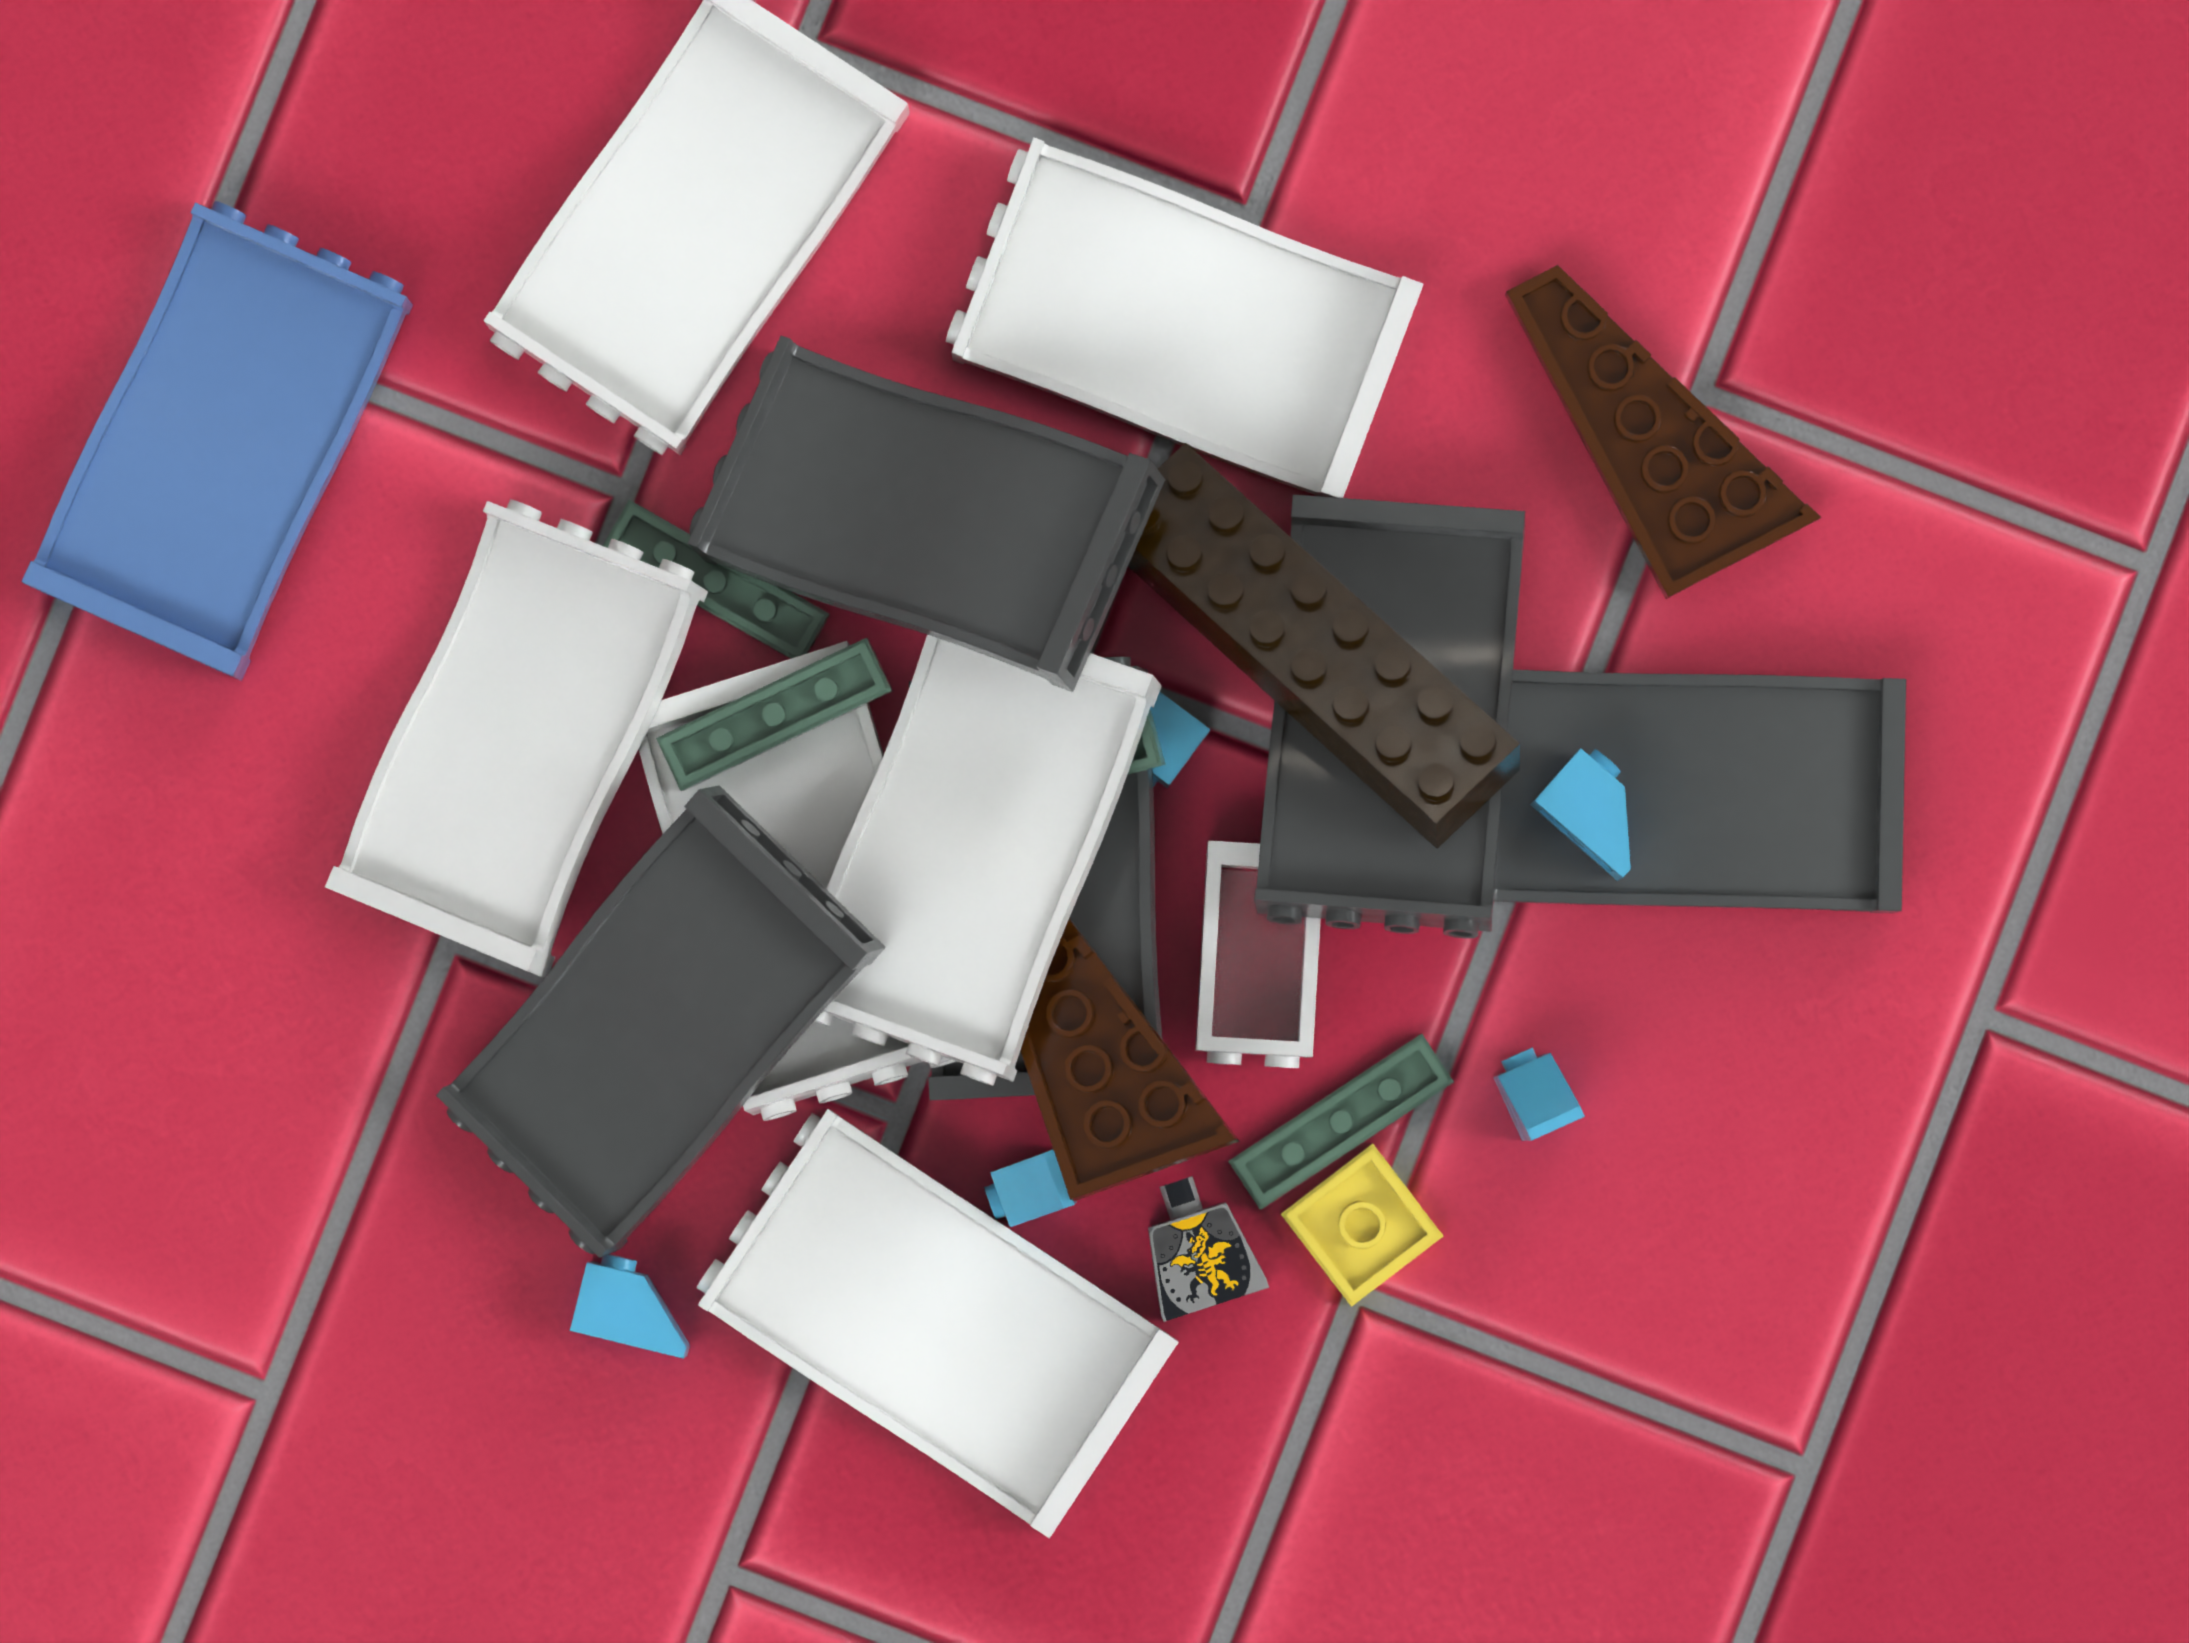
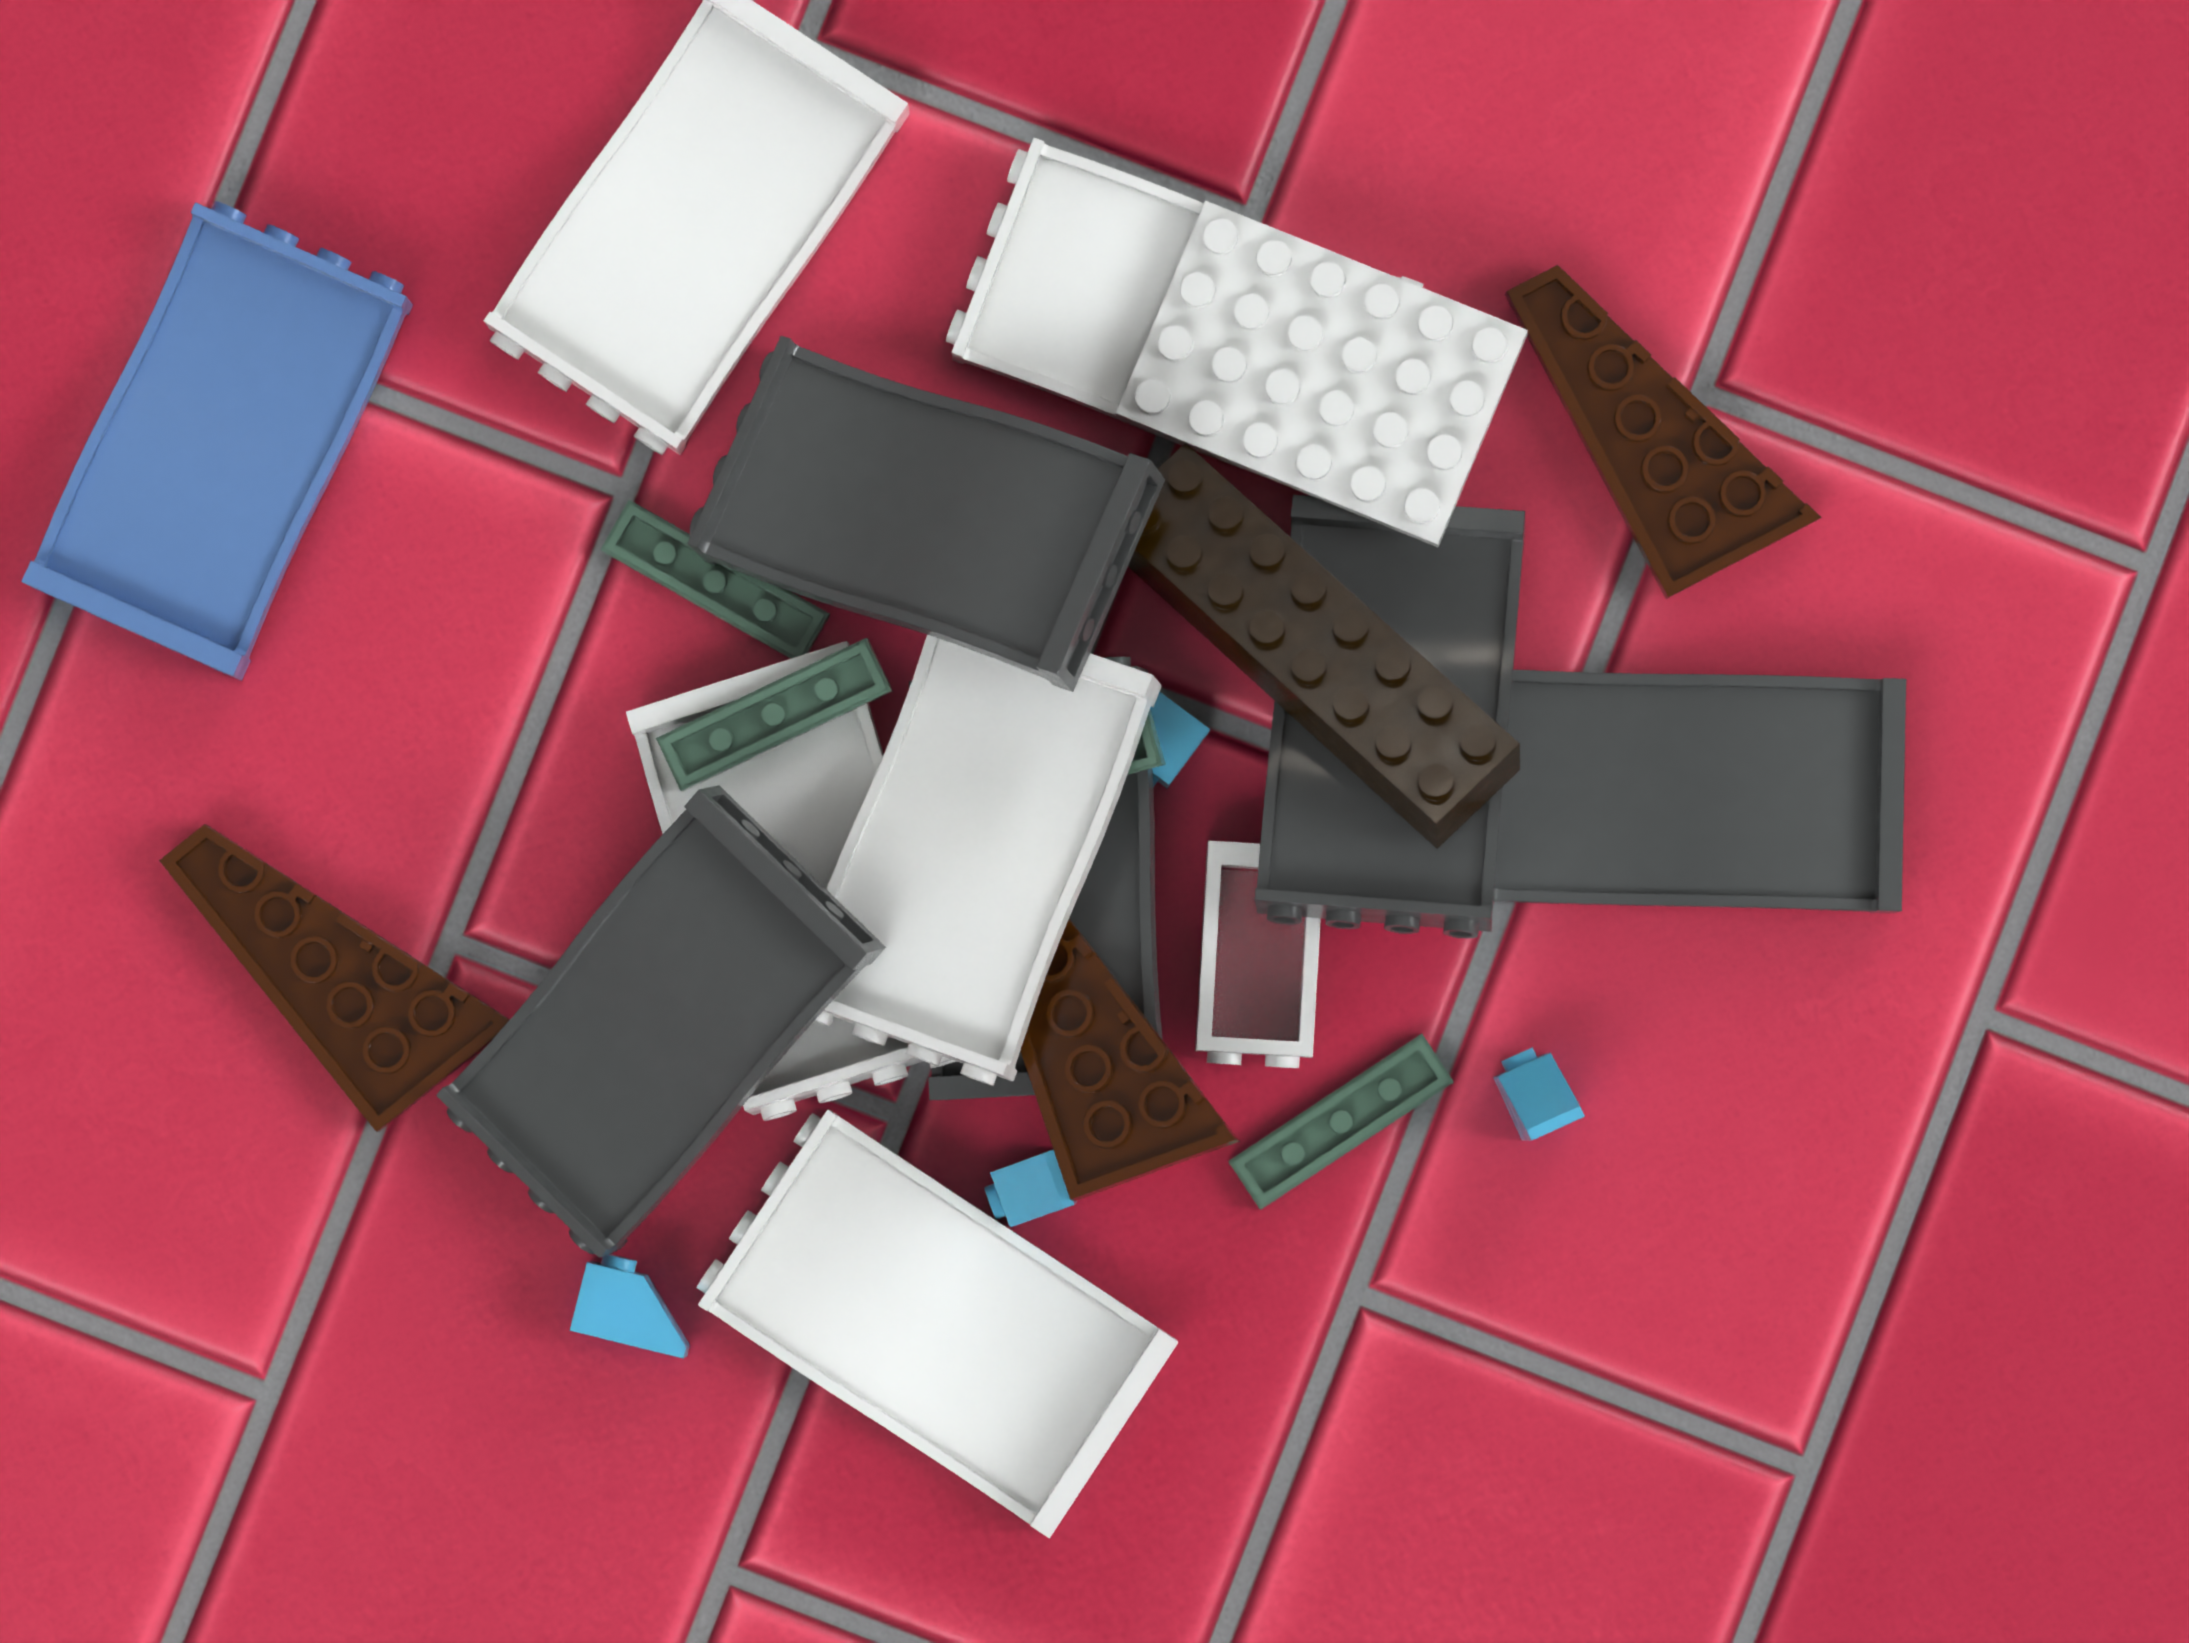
white panel [325,499,708,978] -> none
torso [1148,1176,1269,1322] -> none
light yellow tile [1280,1143,1443,1307] -> none
medium azure slope [1530,748,1631,881] -> none
none -> reddish brown wing [159,824,510,1132]
none -> white plate [1115,200,1528,547]

